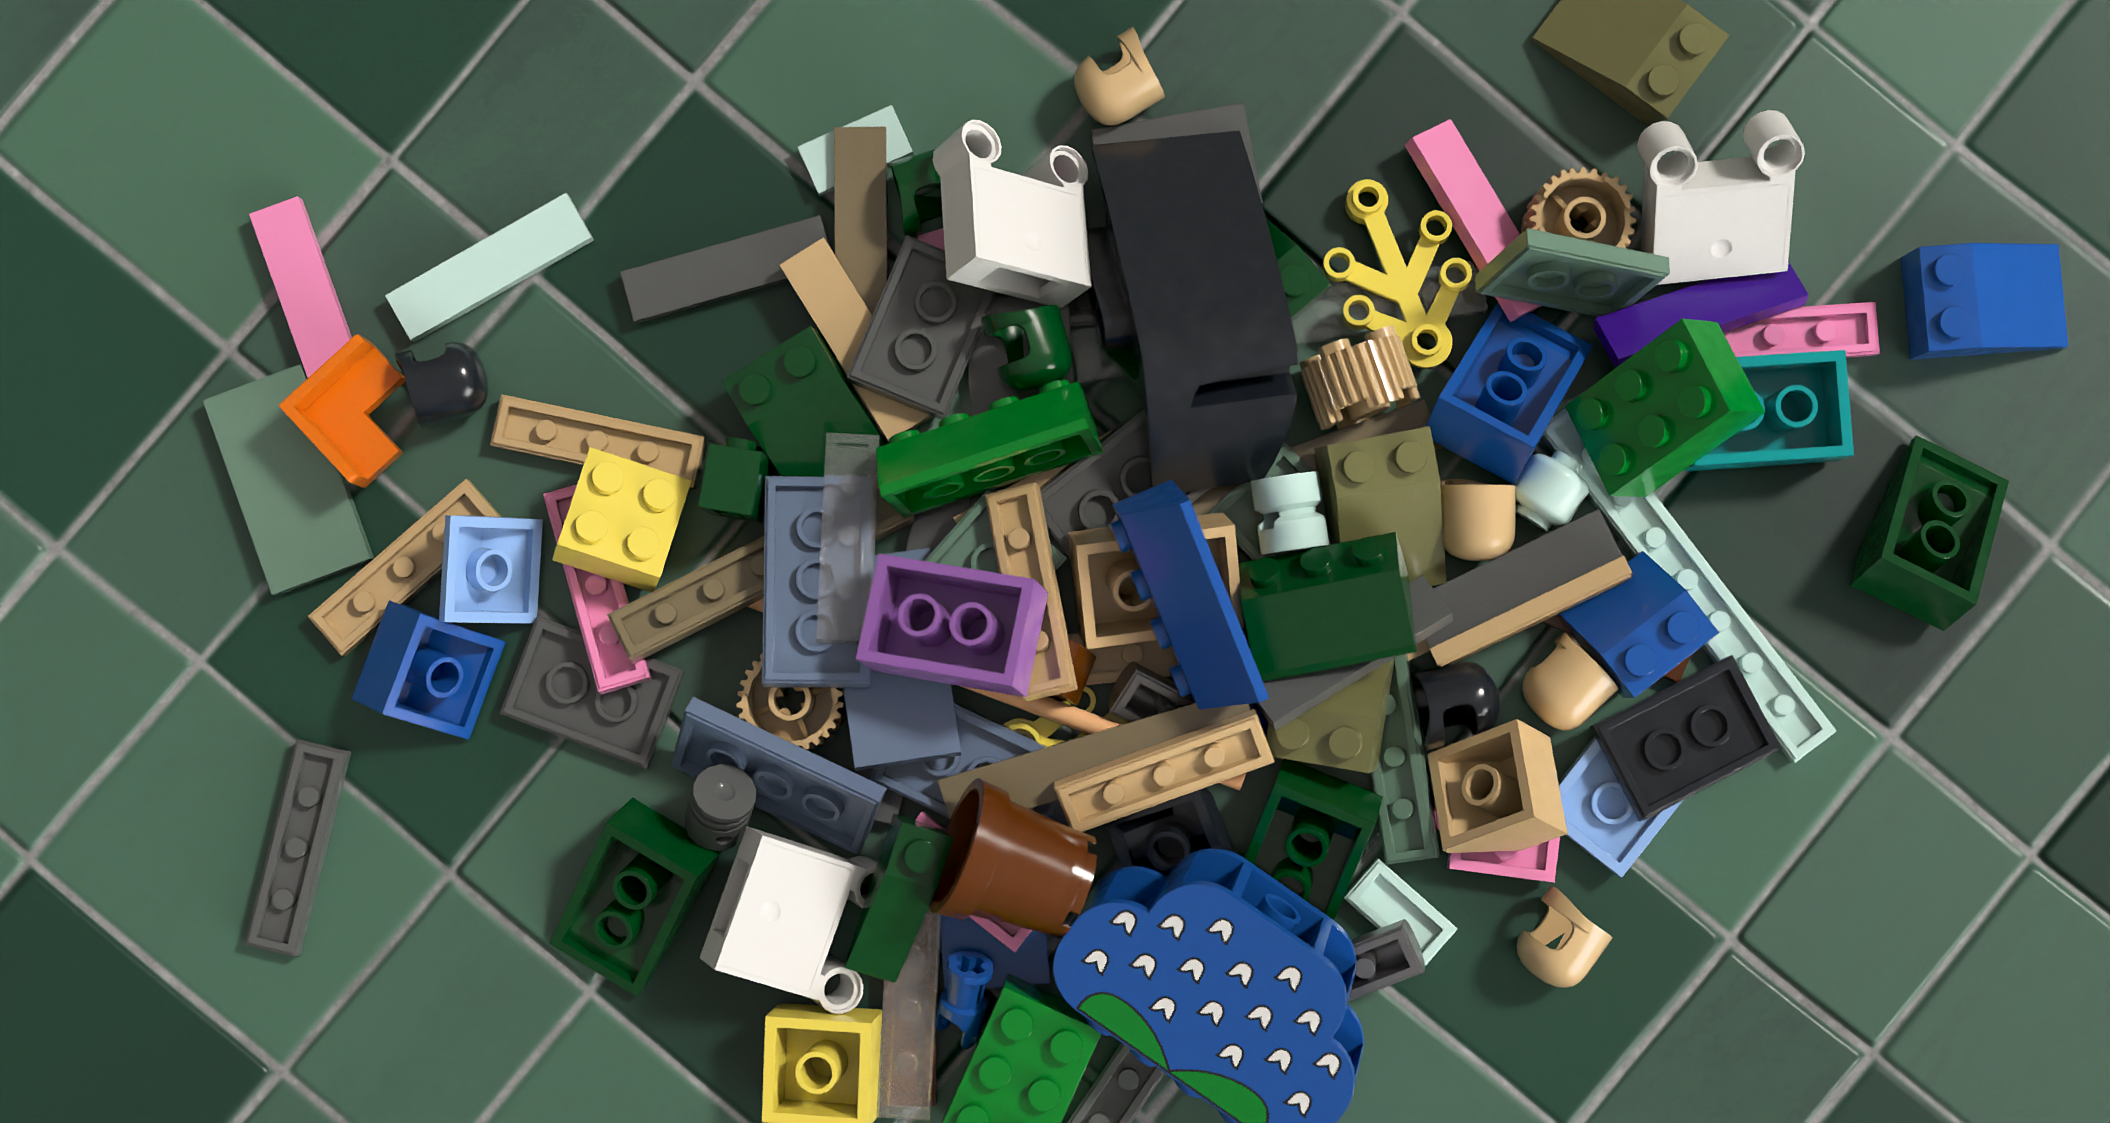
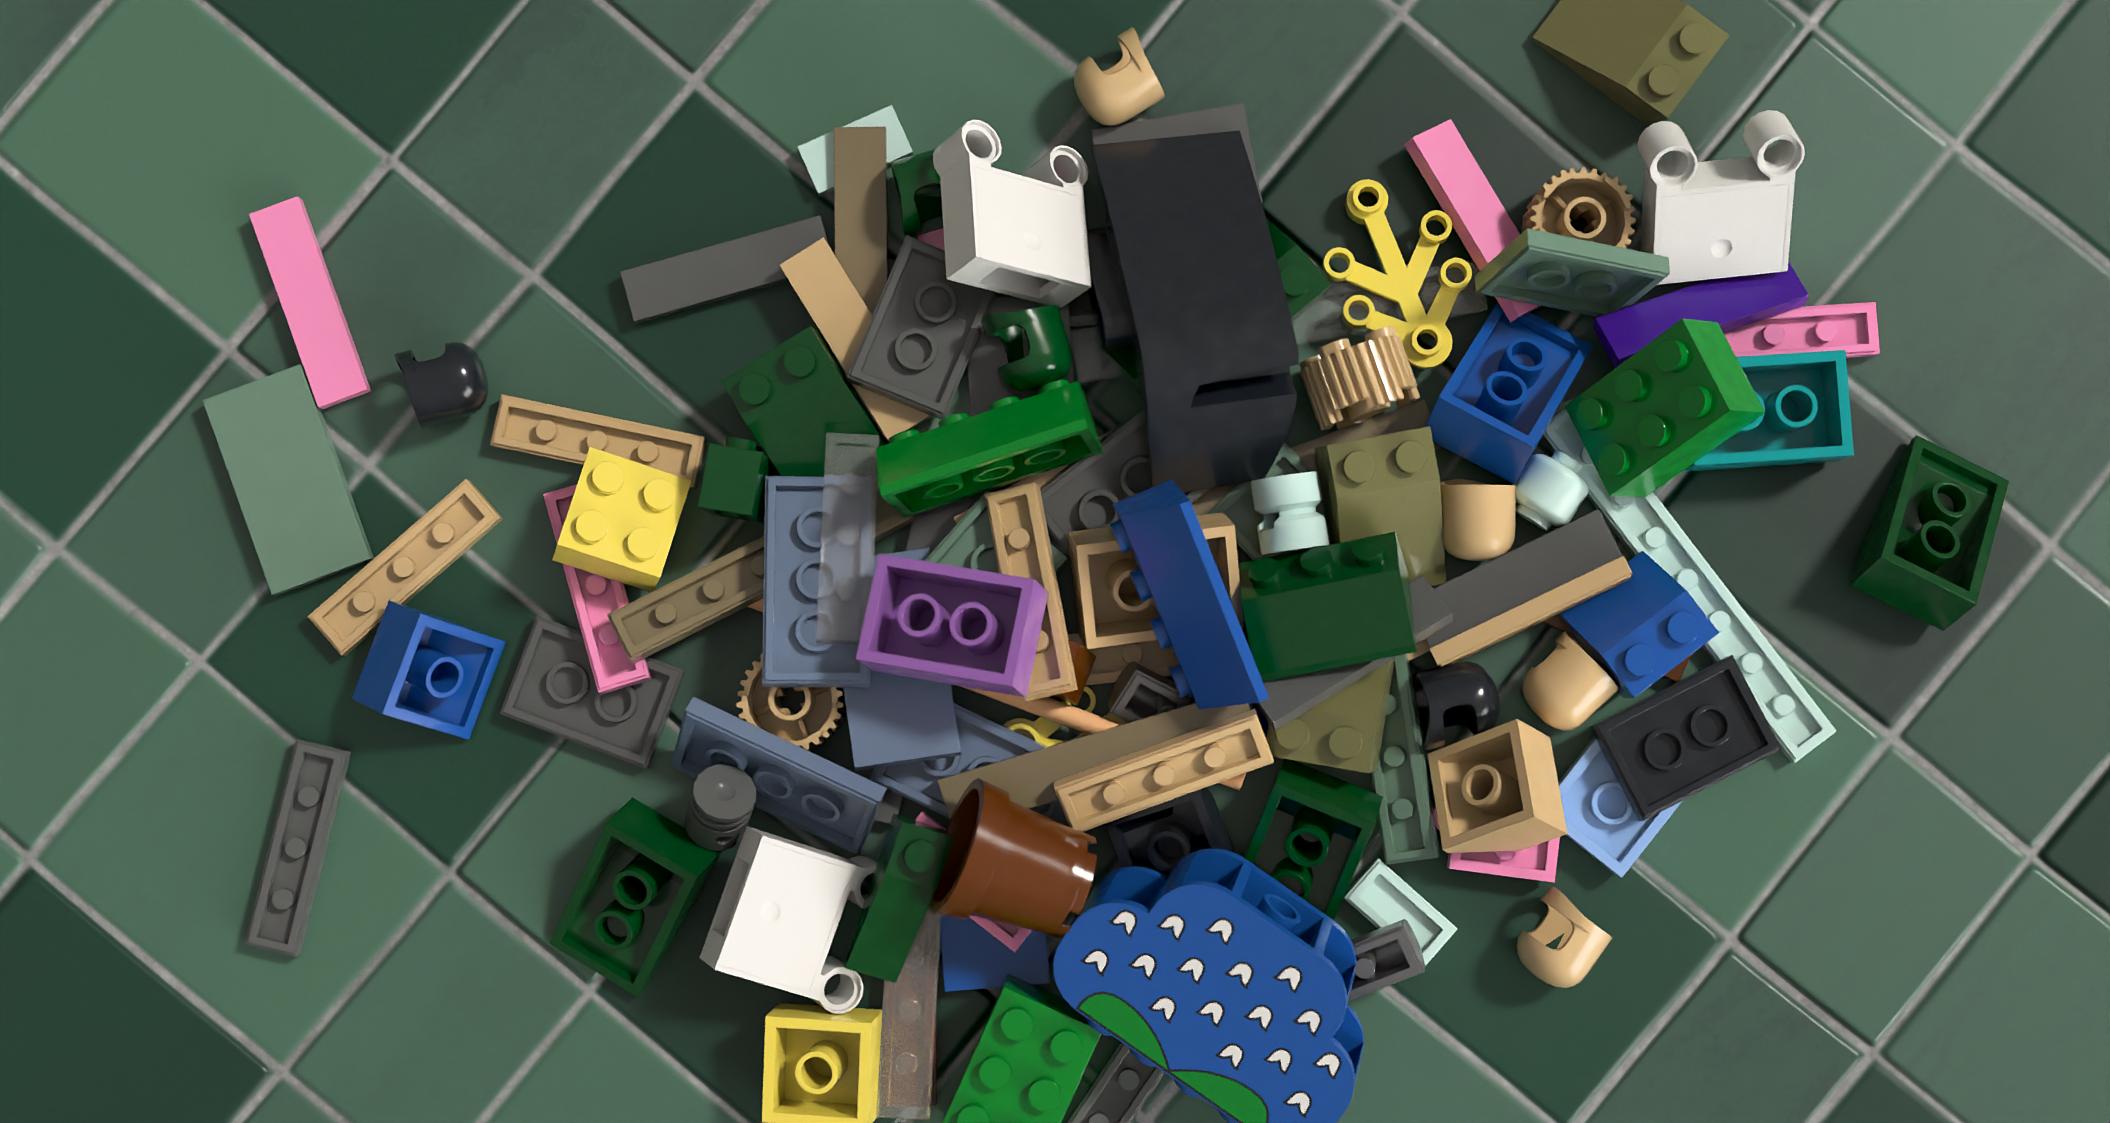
orange panel [278,334,406,488] -> none
light aqua tile [385,193,594,343] -> none
light blue slope [439,515,543,623] -> none
blue piece [935,950,994,1050] -> none
blue slope [1900,243,2068,360] -> none

